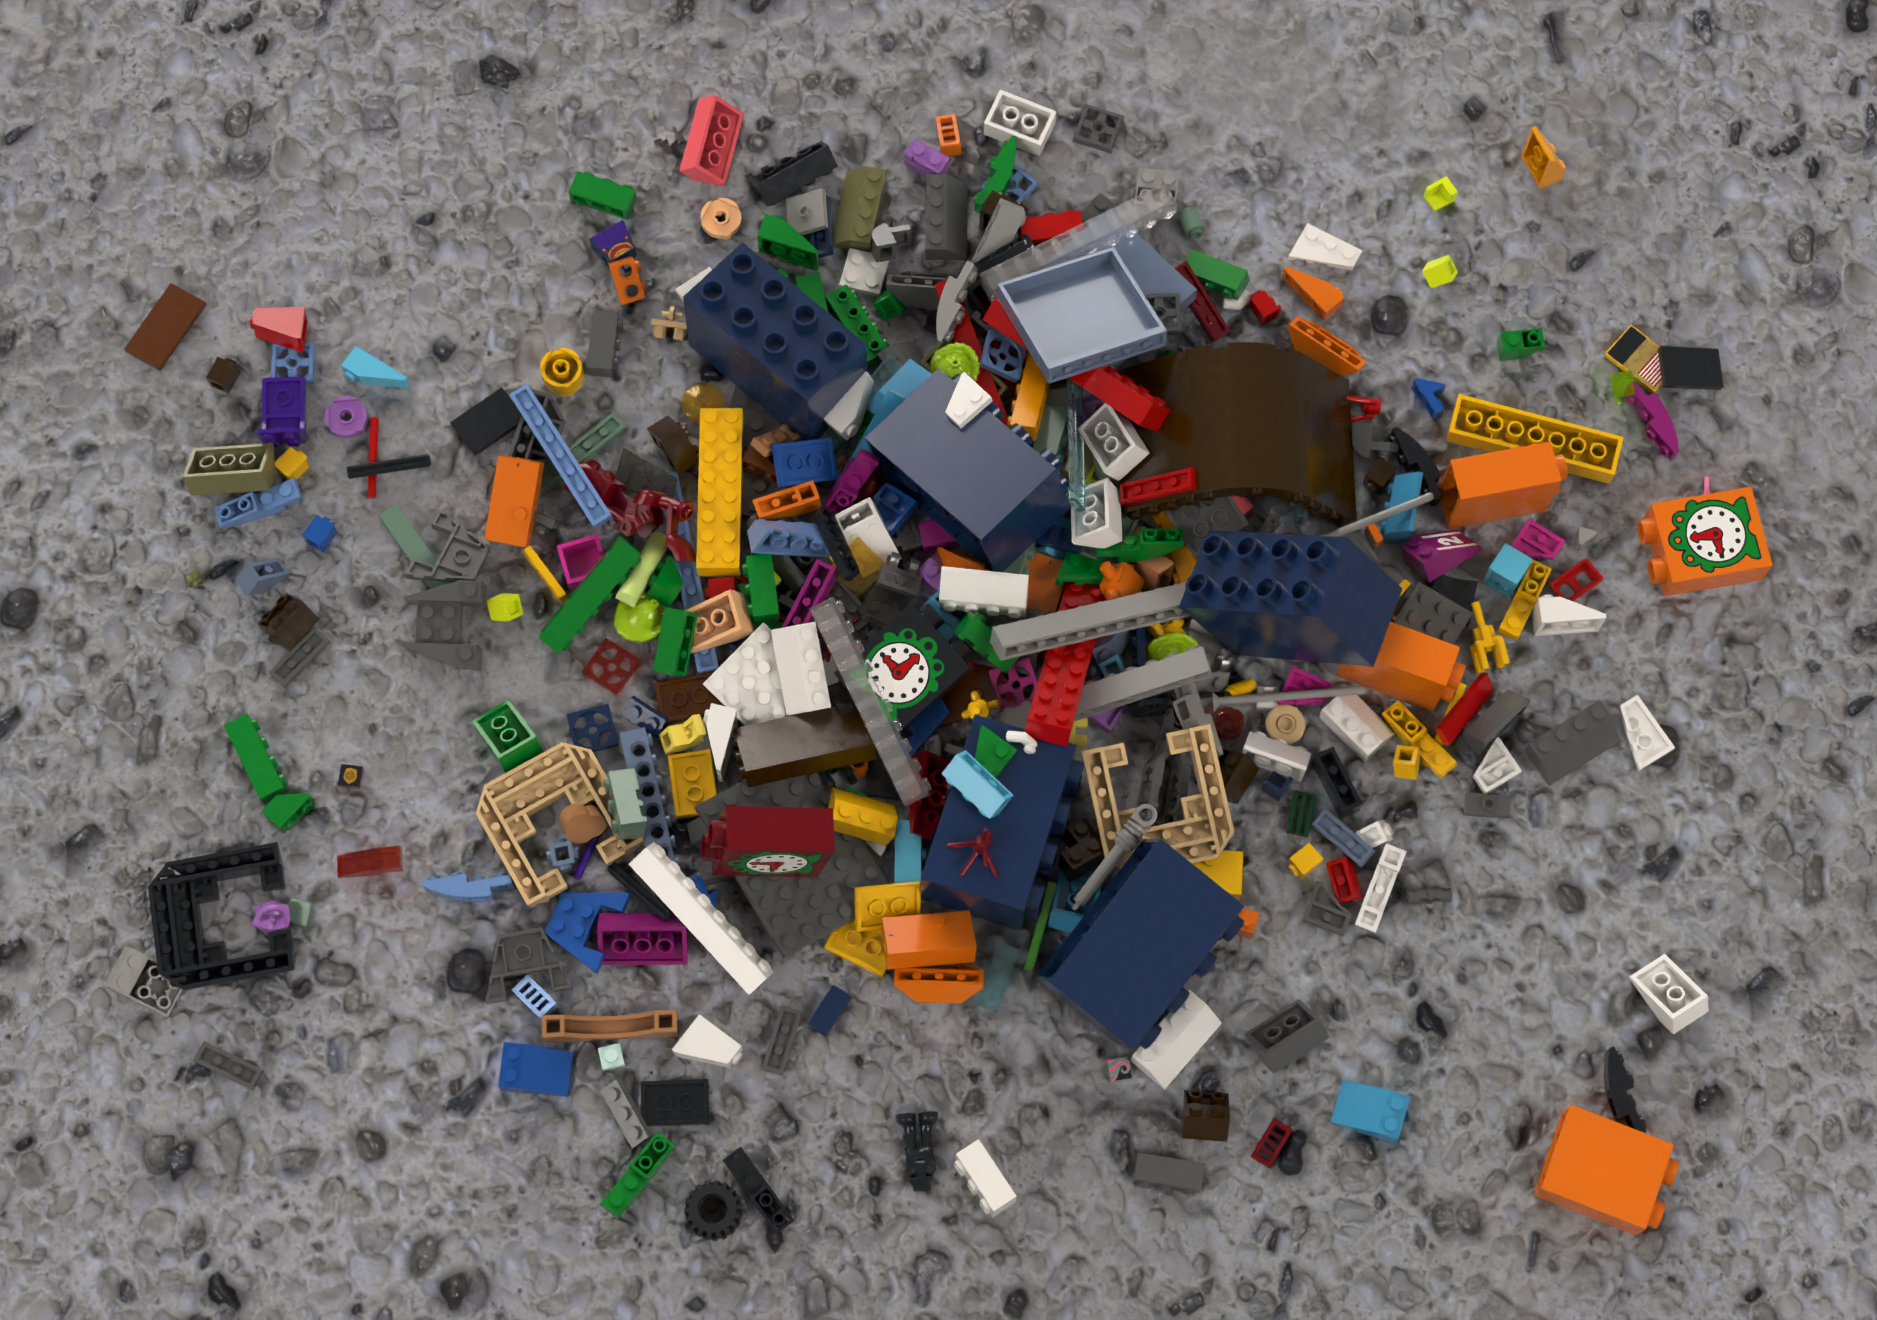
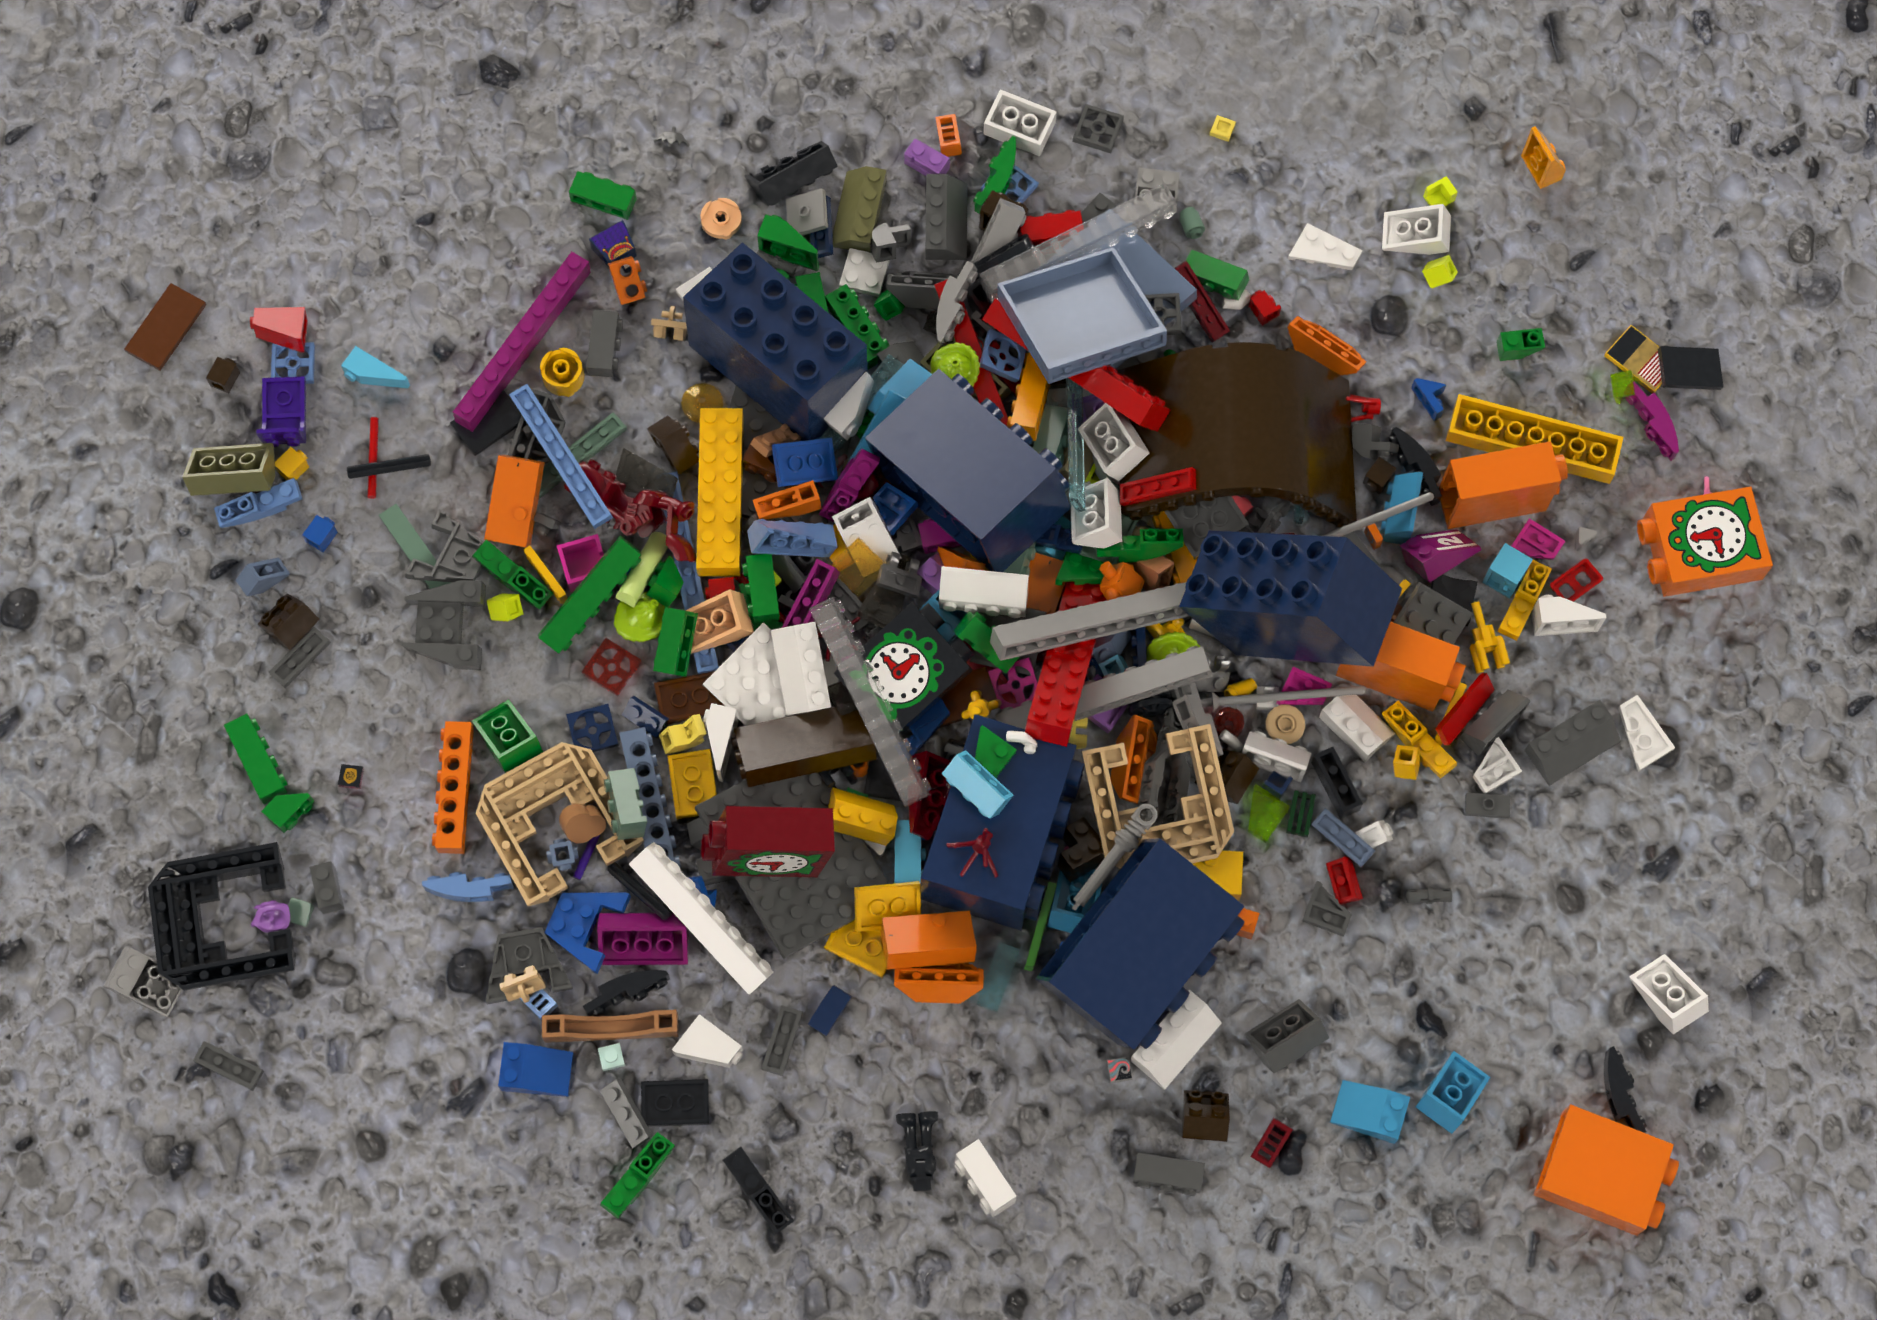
olive plate [184,569,205,589] -> none
medium lavender plate [325,396,368,438] -> none
clear red slope [337,846,403,878] -> none
coral slope [679,95,744,186] -> none
black tyre [684,1180,743,1241] -> none
black beam [813,506,860,581] -> none
white wing [945,372,993,429] -> none
orange slope [1282,267,1344,321] -> none
yellow brick [1287,842,1323,880] -> none
white slope [1355,843,1407,933] -> none
none -> dark grey brick [309,861,344,914]
none -> orange brick [432,721,474,854]
none -> magenta brick [453,251,591,432]
none -> green slope [472,539,553,610]
none -> tan hips [500,965,546,1003]
none -> black slope [583,970,670,1016]
none -> orange wedge [1110,715,1158,804]
none -> light yellow tile [1210,115,1236,142]
none -> white arm [1219,729,1243,752]
none -> clear neon green wing [1248,783,1290,843]
none -> white slope [1382,204,1451,255]
none -> dark azure slope [1415,1051,1490,1134]

